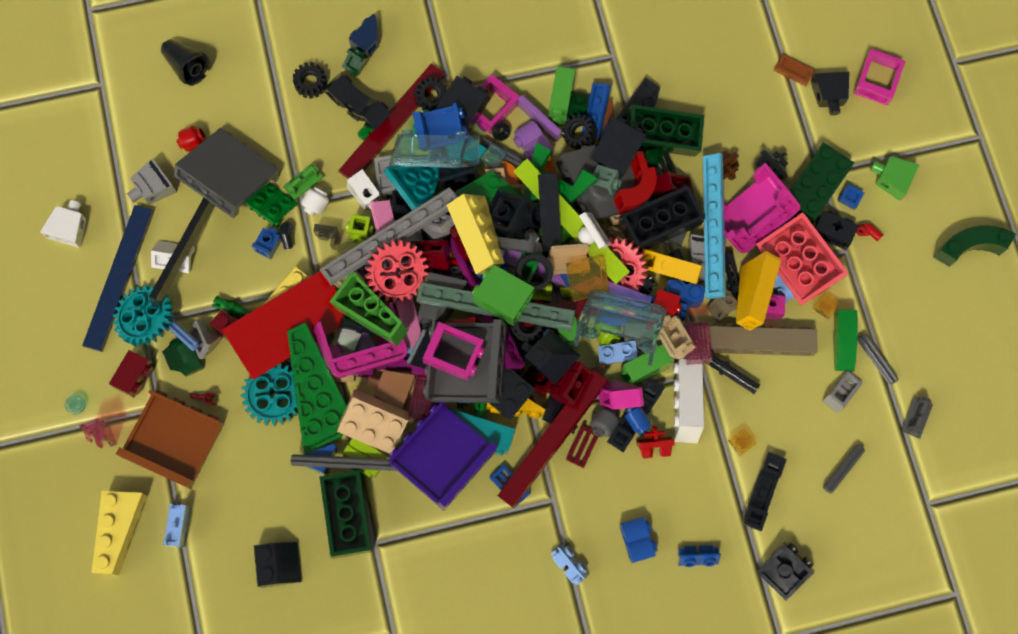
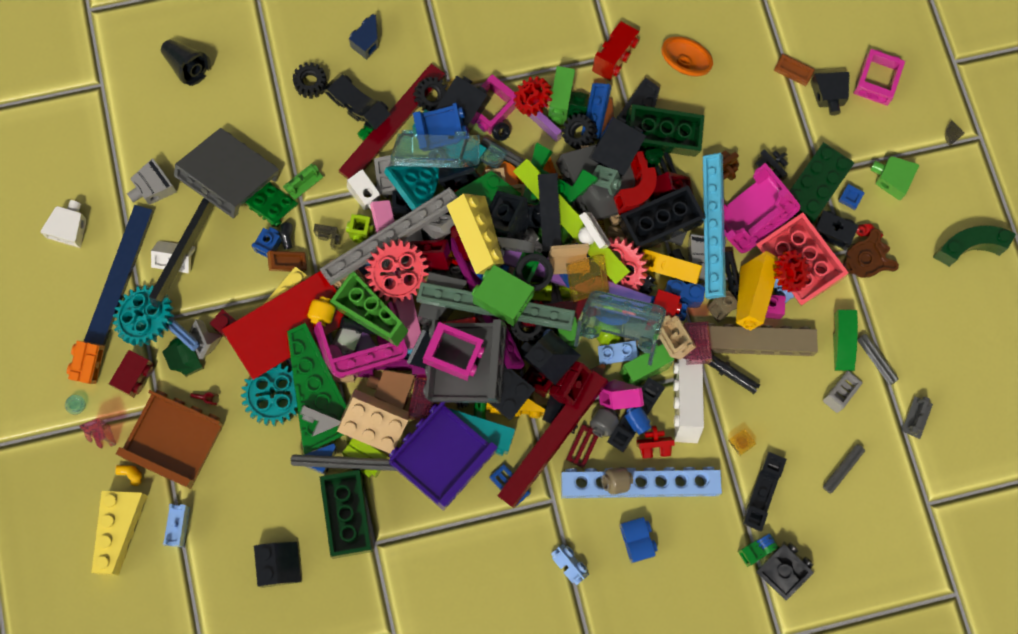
red head [176,125,206,152] -> none
green pin [212,296,253,318] -> none
white head [301,187,329,216] -> none
dark green bracket [342,47,369,76] -> none
medium lavender brick [513,121,553,161] -> none
blue hinge [678,545,721,567] -> none
clear yellow plate [813,292,840,319] -> none
none -> orange brick [67,341,105,384]
none -> yellow arm [115,465,142,486]
none -> dark orange tile [267,251,307,272]
none -> light grey slope [299,406,341,436]
none -> yellow head [307,296,336,327]
none -> red gear [513,76,553,117]
none -> light blue brick [561,467,722,498]
none -> red wedge [592,21,640,81]
none -> dark tan head [602,467,633,495]
none -> orange dish [661,37,713,77]
none -> green leg [738,533,779,567]
none -> red gear [773,250,810,292]
none -> reddish brown tile [842,228,899,278]
none -> clear smoke tile [945,121,965,146]

